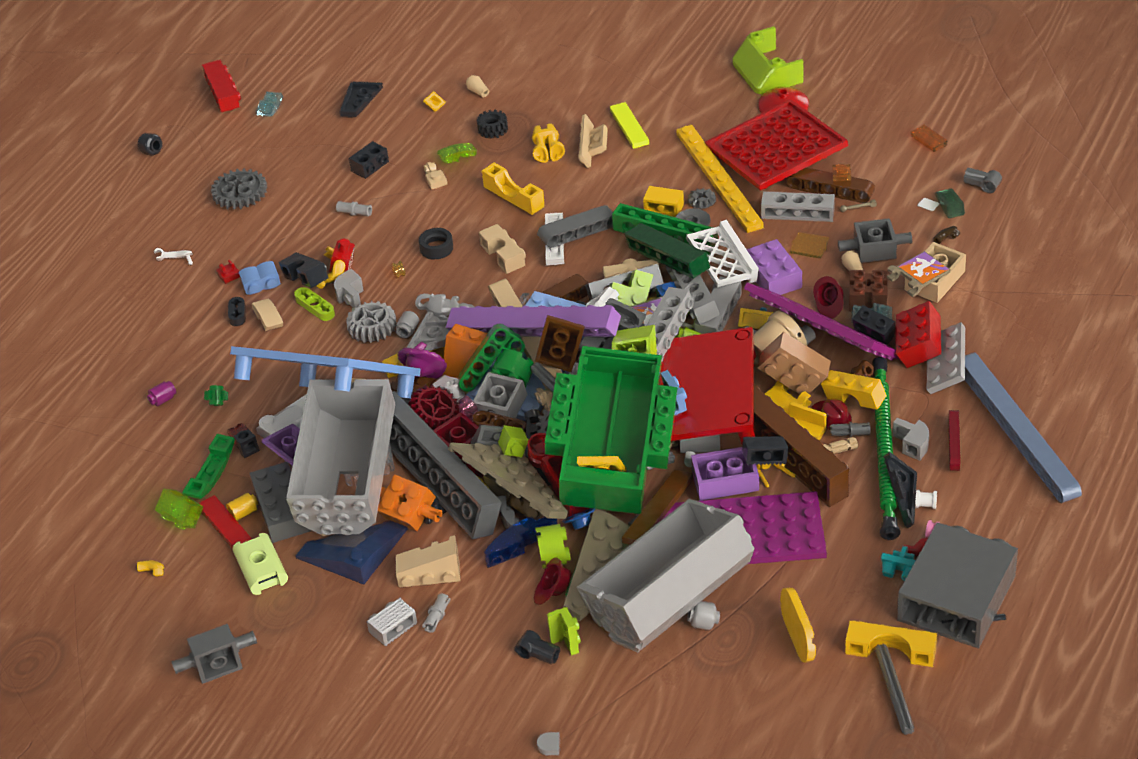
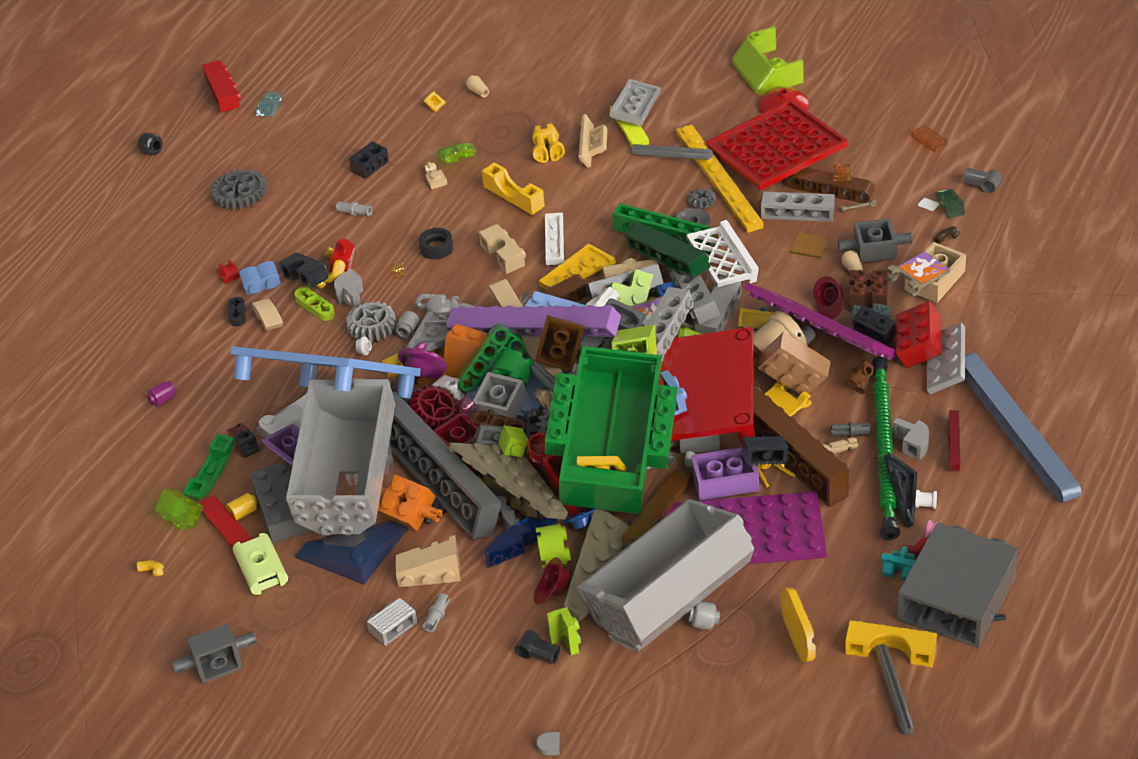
white piece [154,248,193,265] -> none
green gear [204,385,228,406] -> none
black wing [340,82,383,118] -> none
black tyre [477,109,508,139] -> none
dark grey beam [537,205,613,248] -> none
yellow brick [643,186,684,217] -> none
medium lavender brick [746,239,802,295] -> none
yellow panel [789,402,826,440] -> none
dark red piece [811,399,852,430] -> none
yellow arch [821,370,886,410] -> none
none -> white plate [356,337,372,355]
none -> yellow wing [539,244,616,290]
none -> light grey plate [609,79,661,126]
none -> dark grey axle [631,144,713,160]

